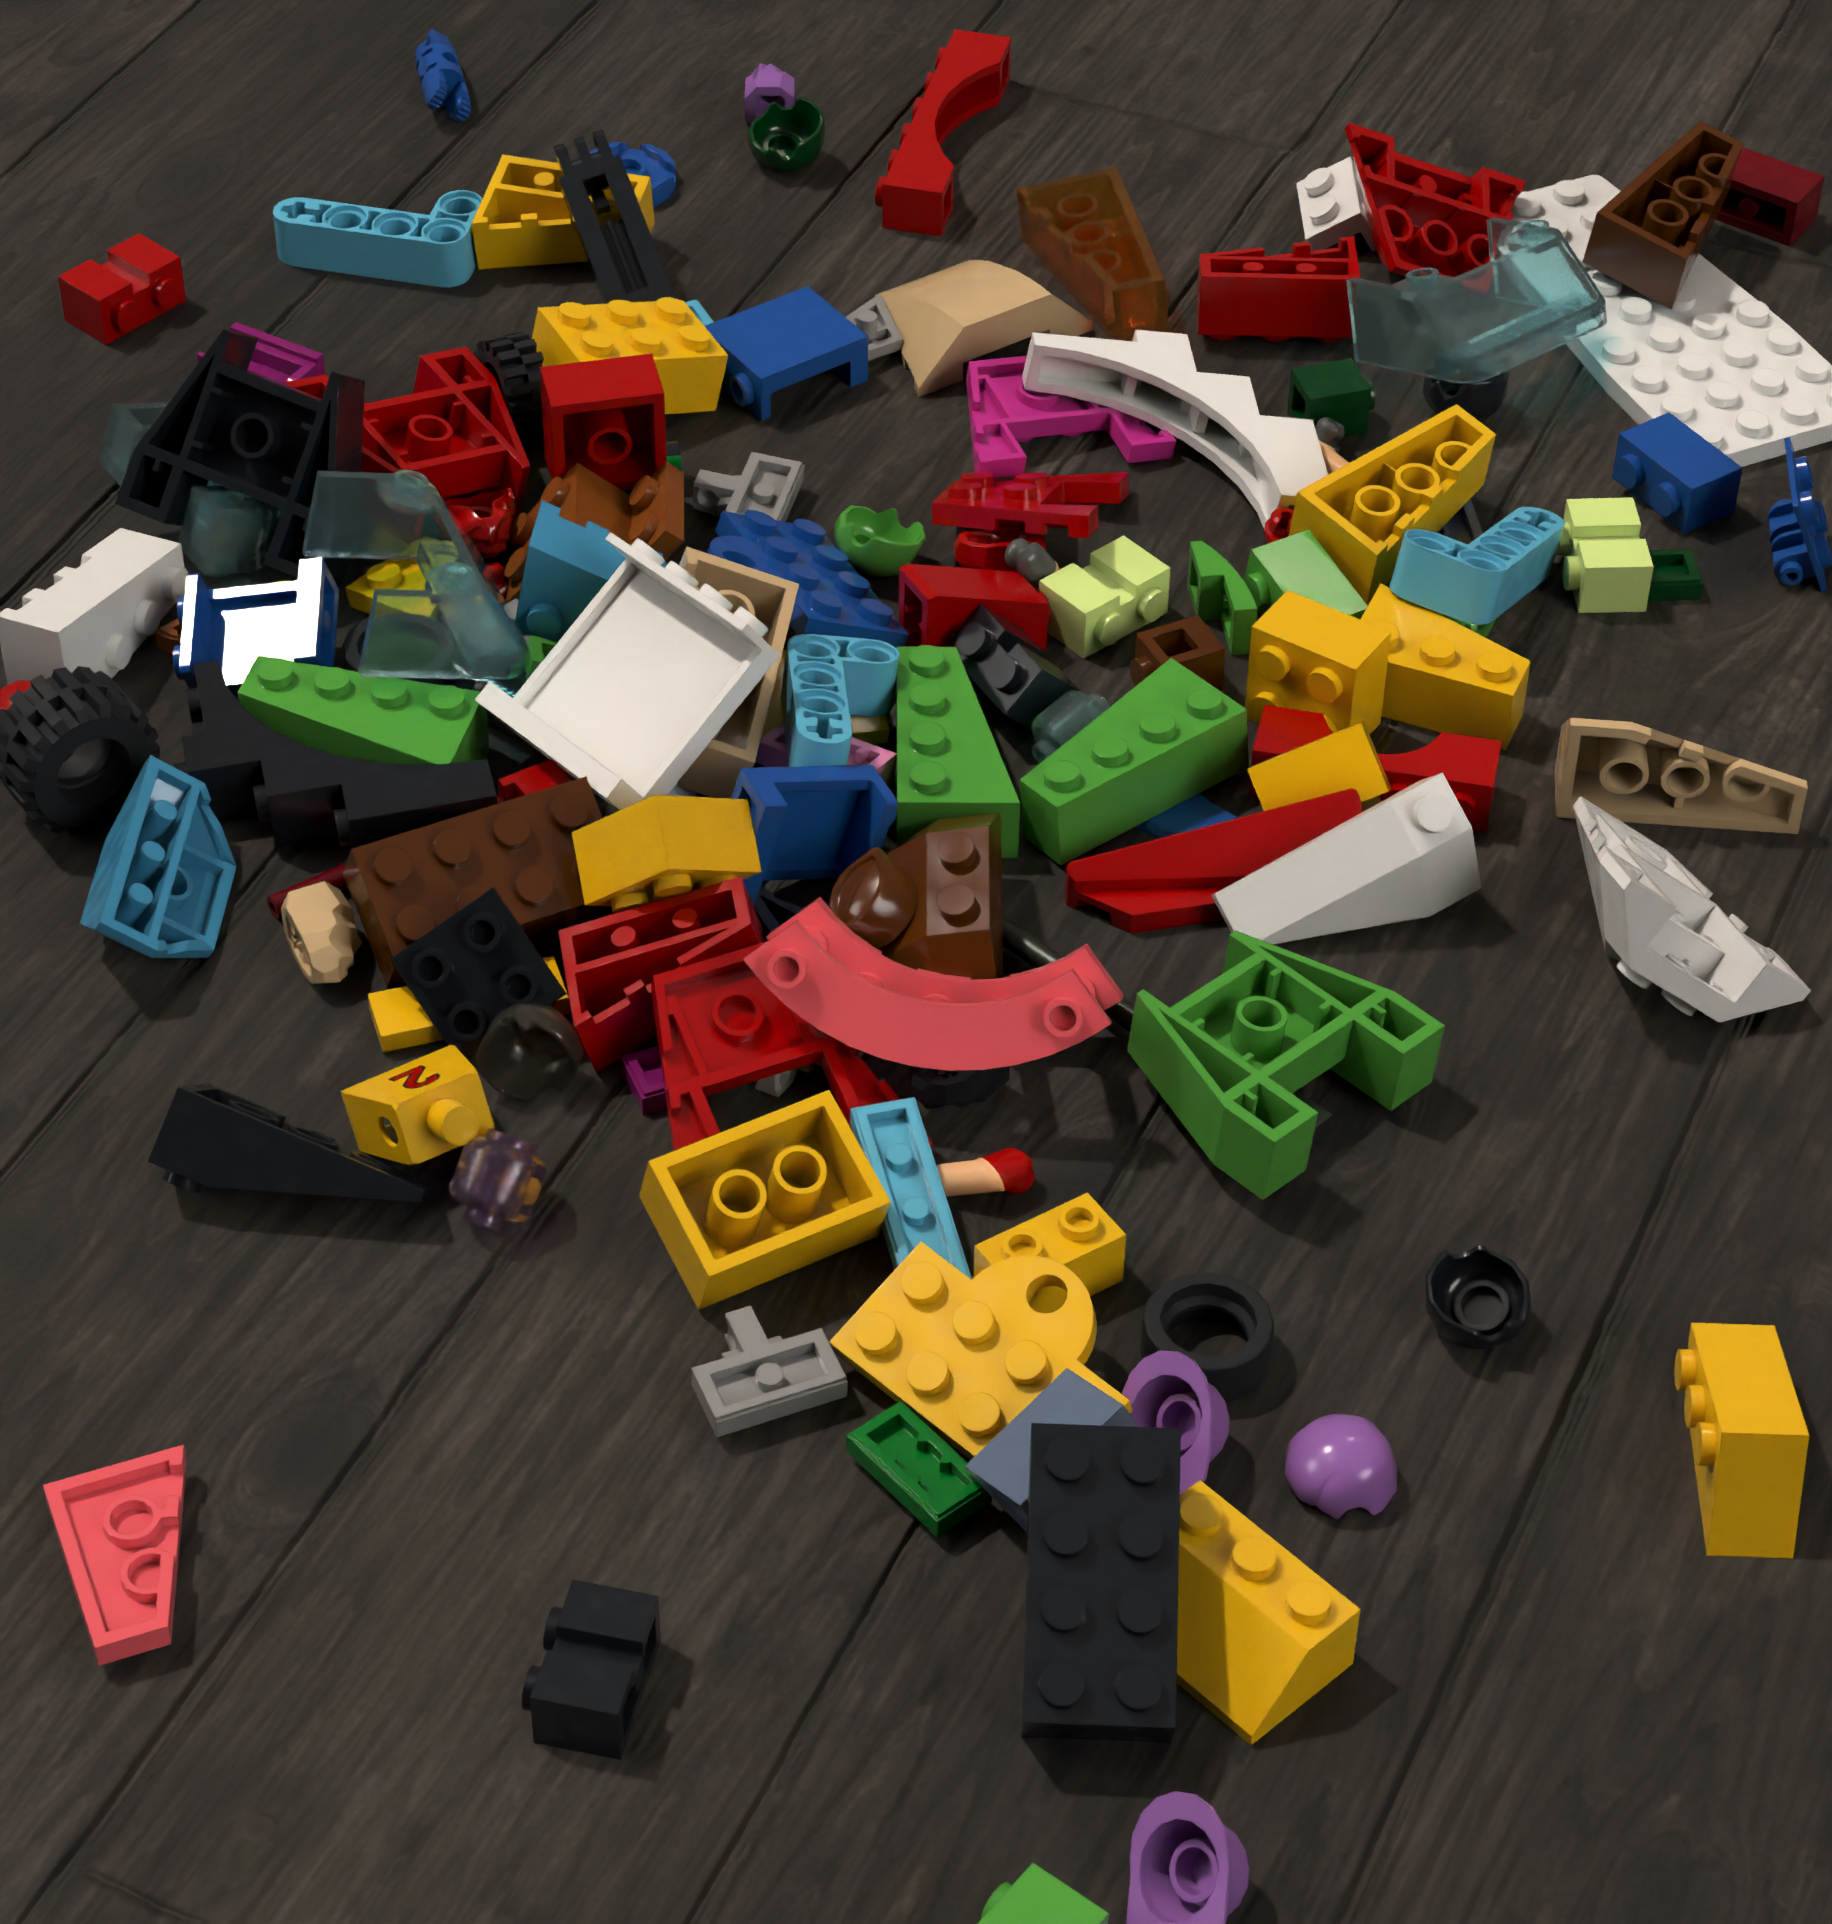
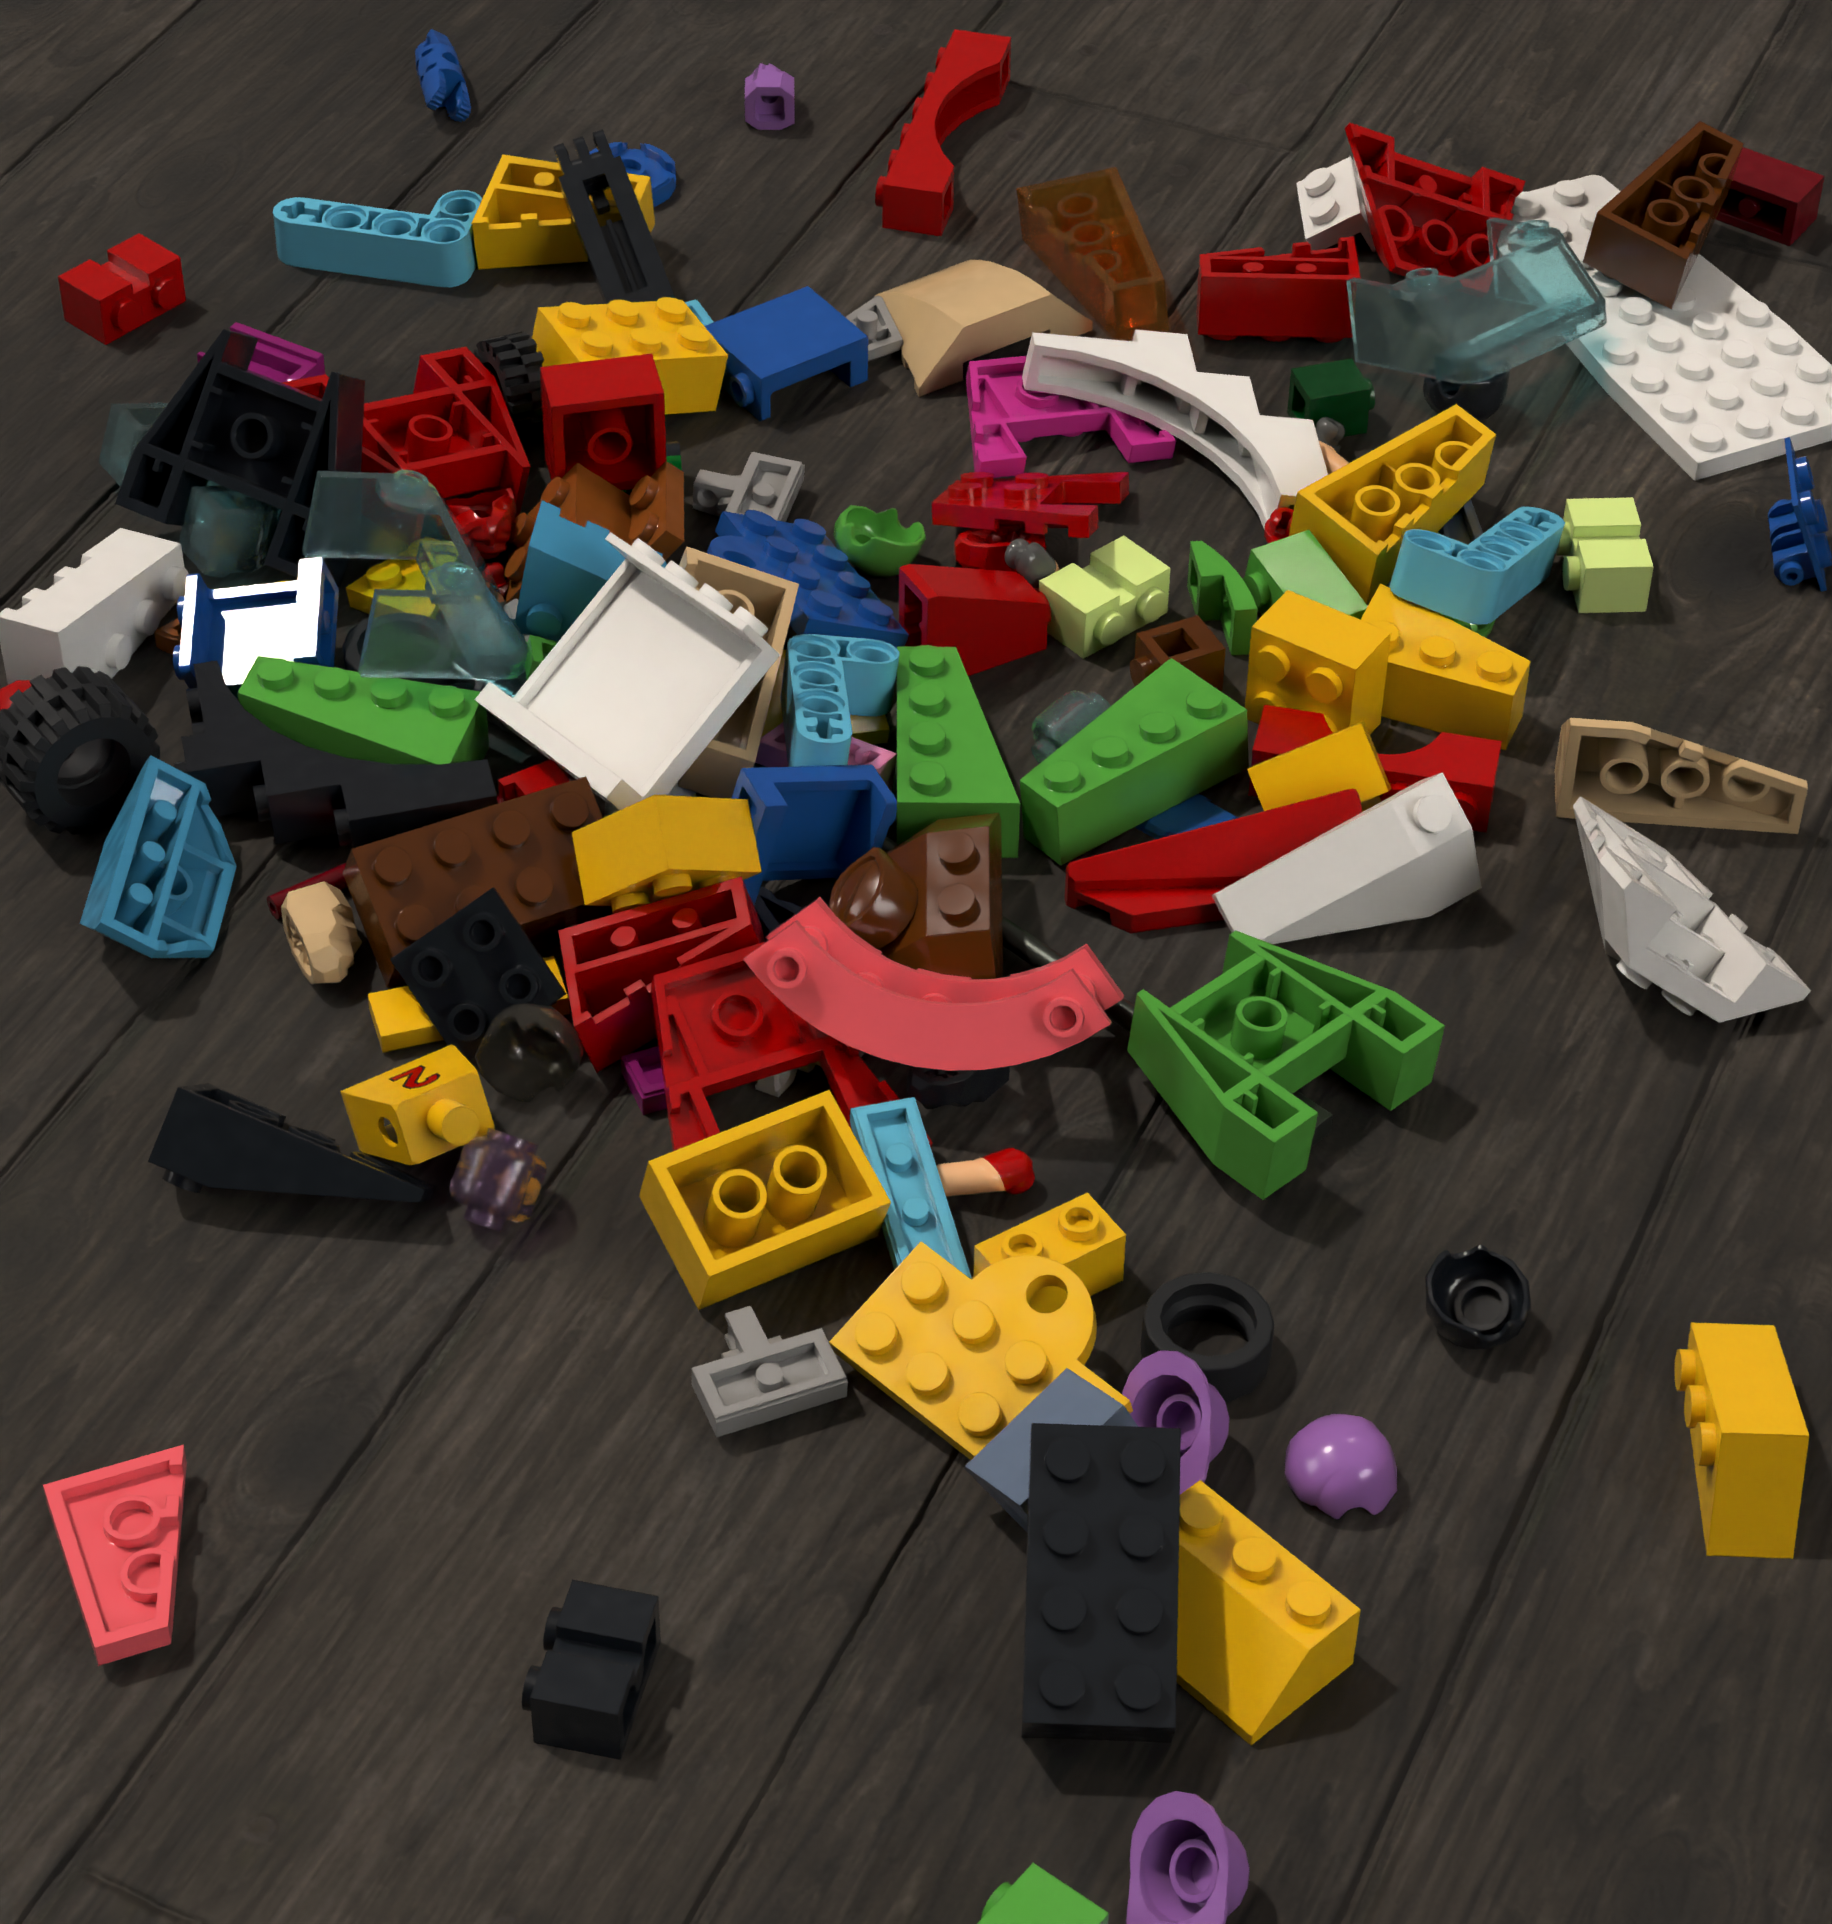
dark green hair [747,97,825,171] -> none
green plate [846,1401,992,1537] -> none
black brick [946,604,1082,737] -> none
blue brick [1612,412,1743,534] -> none
dark green tile [1648,548,1704,602] -> none

